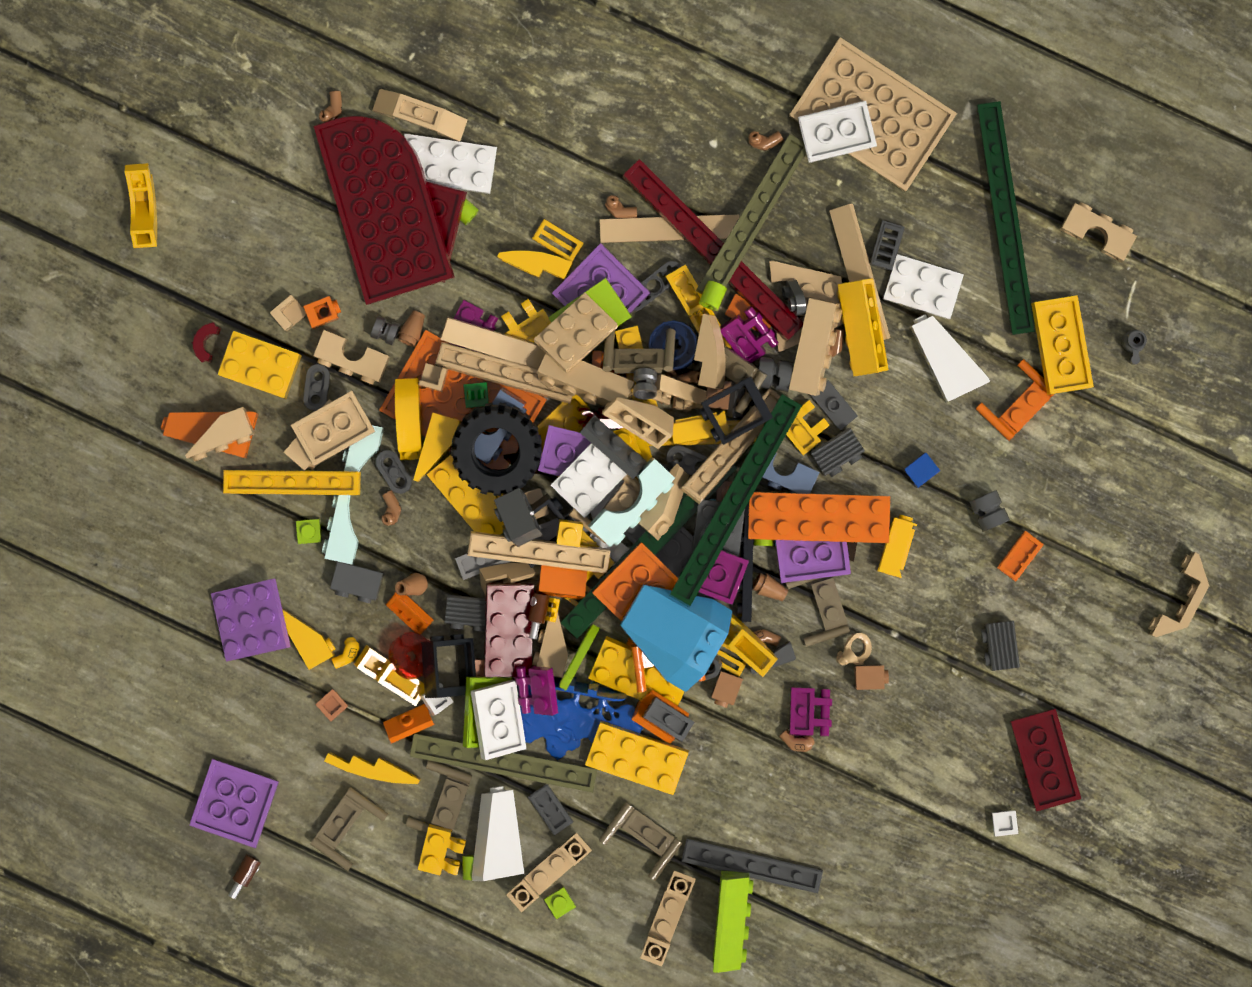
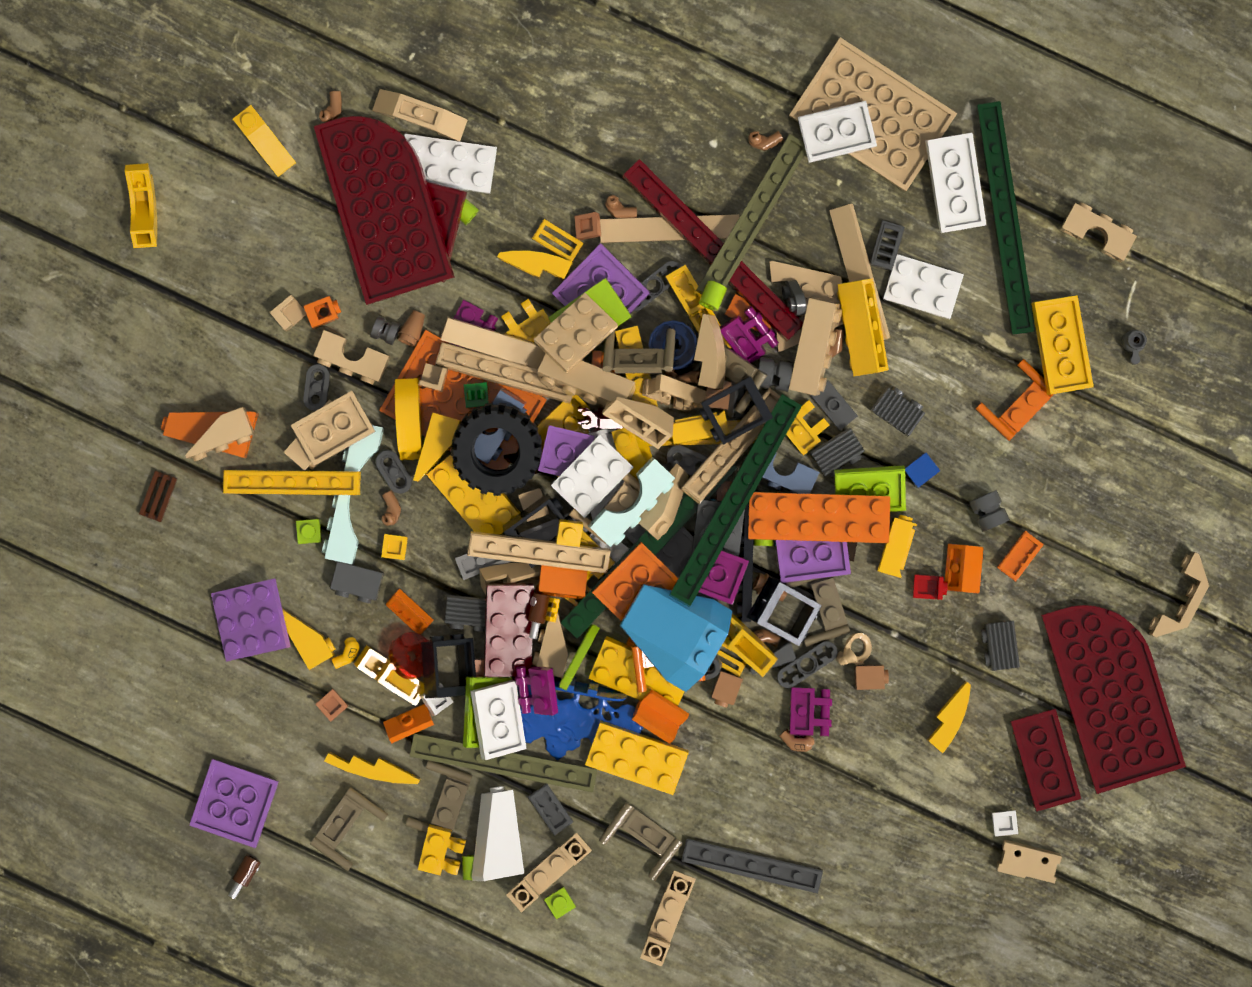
dark red piece [191,322,221,363] -> none
yellow brick [218,331,302,399] -> none
medium nougat cone [395,573,428,596] -> none
dark grey brick [494,488,543,547] -> none
dark grey plate [580,416,647,479] -> none
flat silver wheel [633,368,657,400] -> none
dark grey plate [642,697,695,742] -> none
lime slope [712,870,754,973] -> none
white slope [910,314,990,403] -> none
none -> reddish brown tile [139,471,178,522]
none -> yellow slope [233,105,296,177]
none -> yellow plate [381,534,408,560]
none -> nougat plate [574,212,601,240]
none -> window [747,577,822,646]
none -> dark grey beam [777,641,837,688]
none -> lime tile [834,465,906,512]
none -> dark grey brick [870,386,925,437]
none -> red bracket [912,575,948,600]
none -> white plate [925,133,986,233]
none -> yellow slope [927,681,971,753]
none -> orange panel [945,544,983,593]
none -> tan piece [996,839,1062,883]
none -> dark red plate [1041,605,1186,794]

